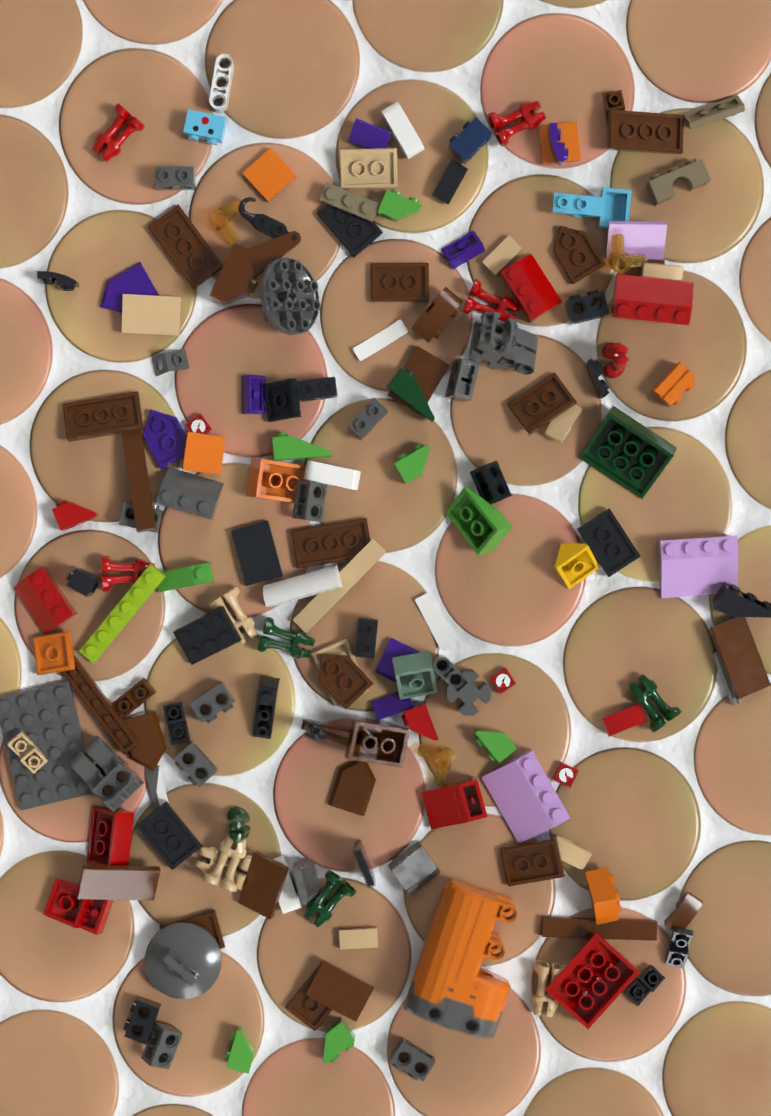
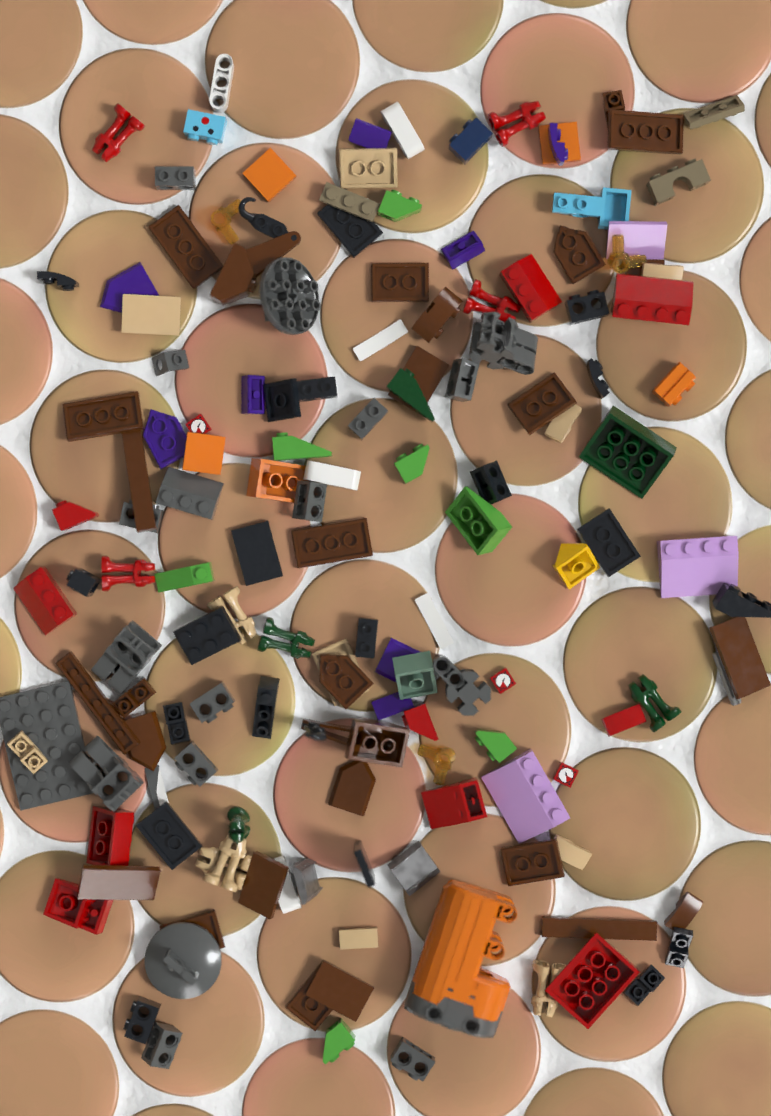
orange tile [33,631,75,675] -> none
lime plate [79,564,166,664] -> none
bright green slope [224,1026,255,1074] -> none
white brick [263,565,343,607] -> none
tan tile [293,538,387,633] -> none
dark green piece [303,870,356,927] -> none
black slope [432,159,468,205] -> none
tan tile [482,235,523,276] -> none
orange brick [585,867,621,925] -> none
red piece [602,342,629,378] -> none
none -> dark grey connector [91,620,162,695]

